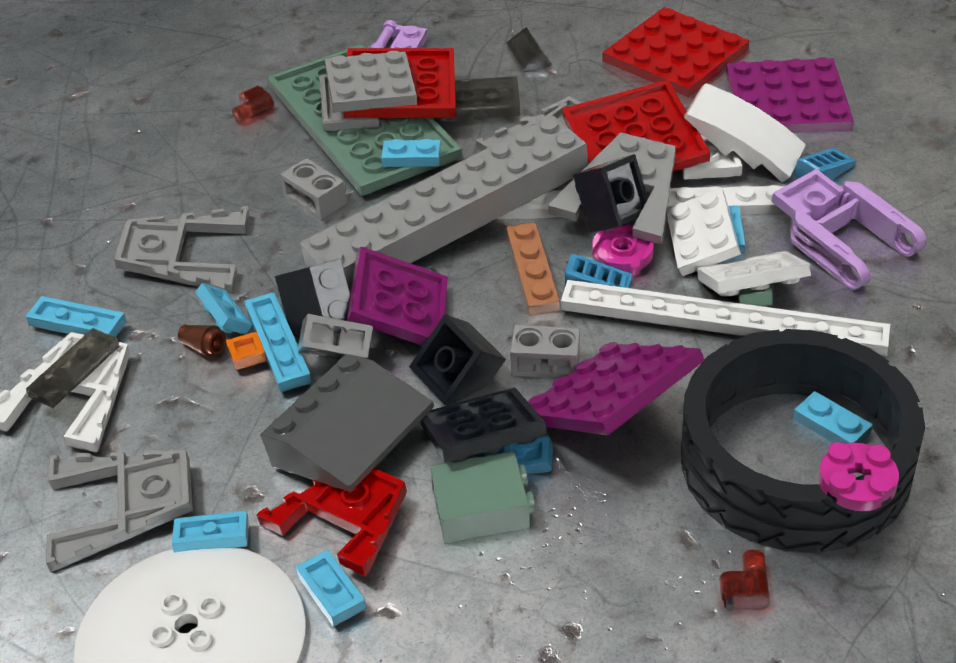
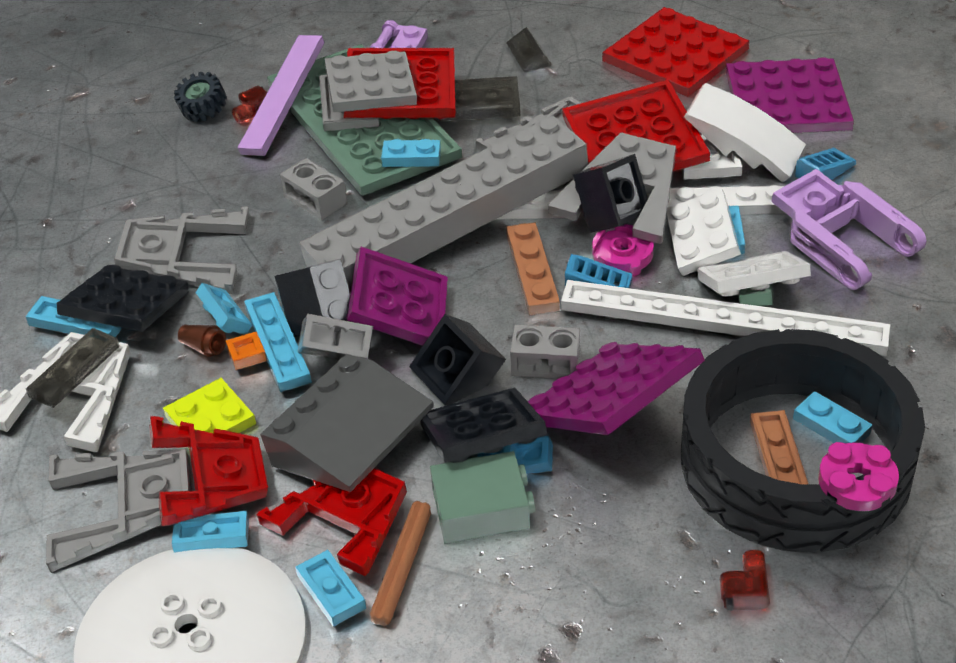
none -> black plate [56,265,189,332]
none -> red wing [149,416,268,526]
none -> neon yellow plate [163,378,256,433]
none -> black wheel [174,72,227,122]
none -> lavender tile [238,35,325,156]
none -> nougat axle [370,501,431,626]
none -> nougat tile [750,410,808,484]

